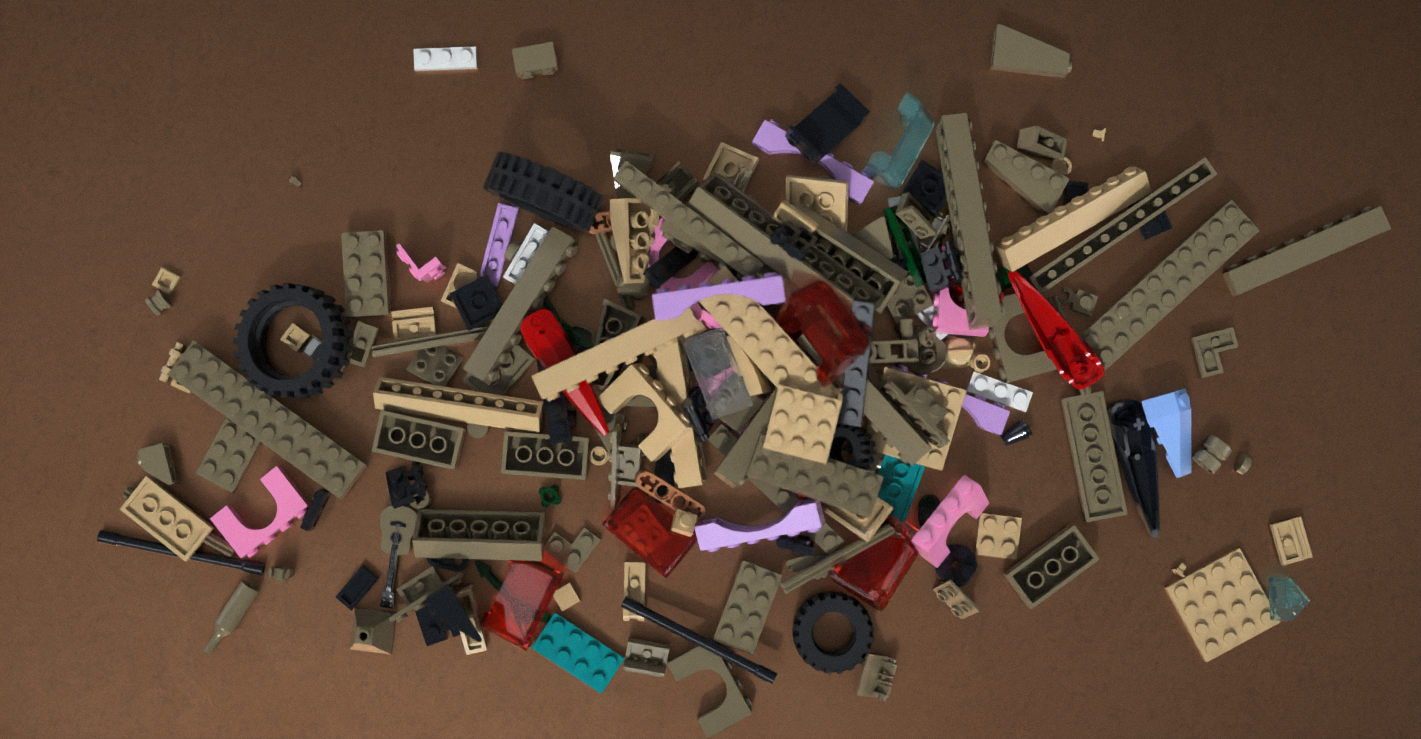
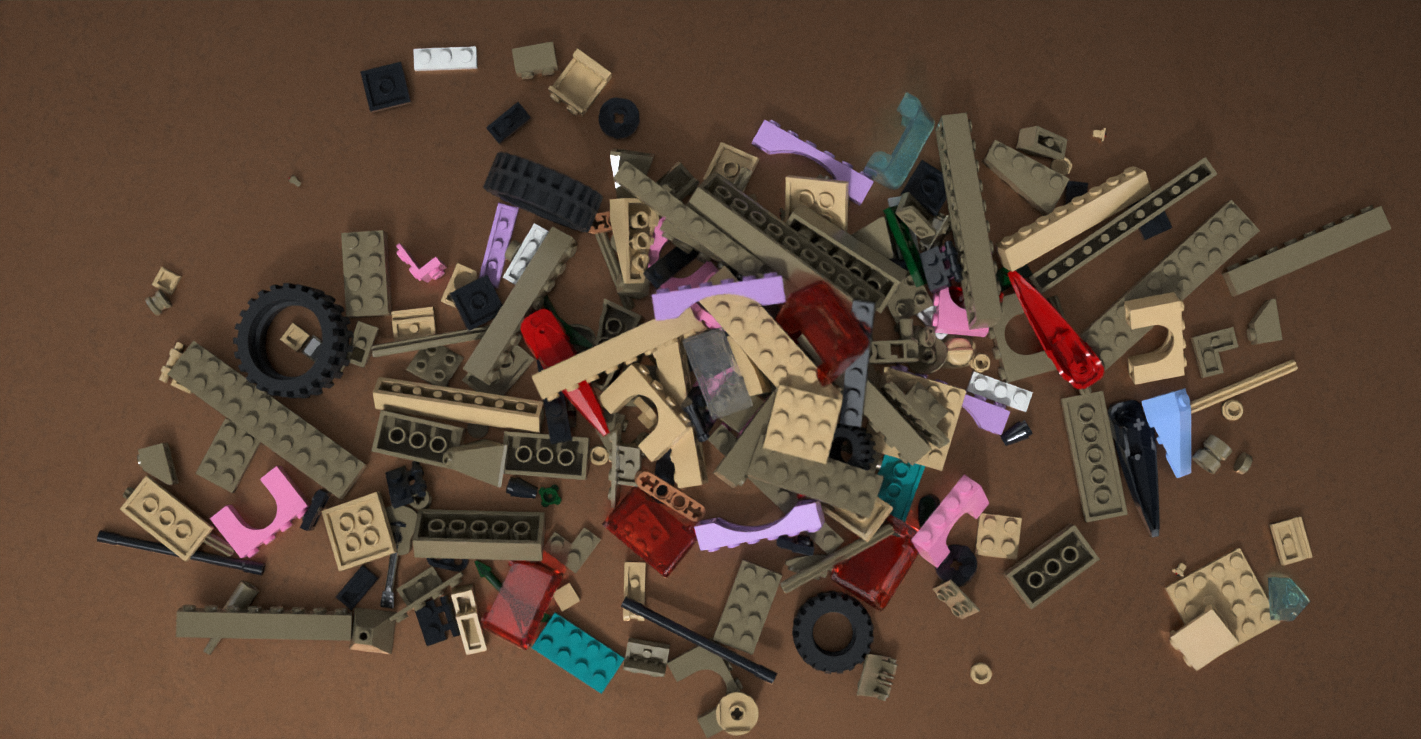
dark tan plate [268,566,295,581] -> none
black slope [424,584,482,642] -> none
tan plate [671,509,697,537] -> none
black plate [770,220,818,261] -> none
tan tile [772,200,819,234] -> none
black panel [785,83,870,165] -> none
dark tan slope [990,24,1072,78] -> none
dark tan plate [1059,286,1098,317] -> none
none -> dark tan brick [176,605,352,641]
none -> tan plate [322,492,398,571]
none -> black plate [360,62,412,113]
none -> dark tan slope [443,439,508,487]
none -> black plate [486,102,532,145]
none -> black cone [506,477,538,499]
none -> tan panel [548,48,612,116]
none -> black plate [598,97,640,140]
none -> tan slope [633,397,658,432]
none -> tan plate [716,691,759,736]
none -> tan tile [970,662,992,684]
none -> tan arch [1124,292,1187,385]
none -> tan panel [1170,603,1239,671]
none -> tan axle [1190,360,1298,414]
none -> tan plate [1222,399,1243,420]
none -> dark tan slope [1247,299,1283,345]

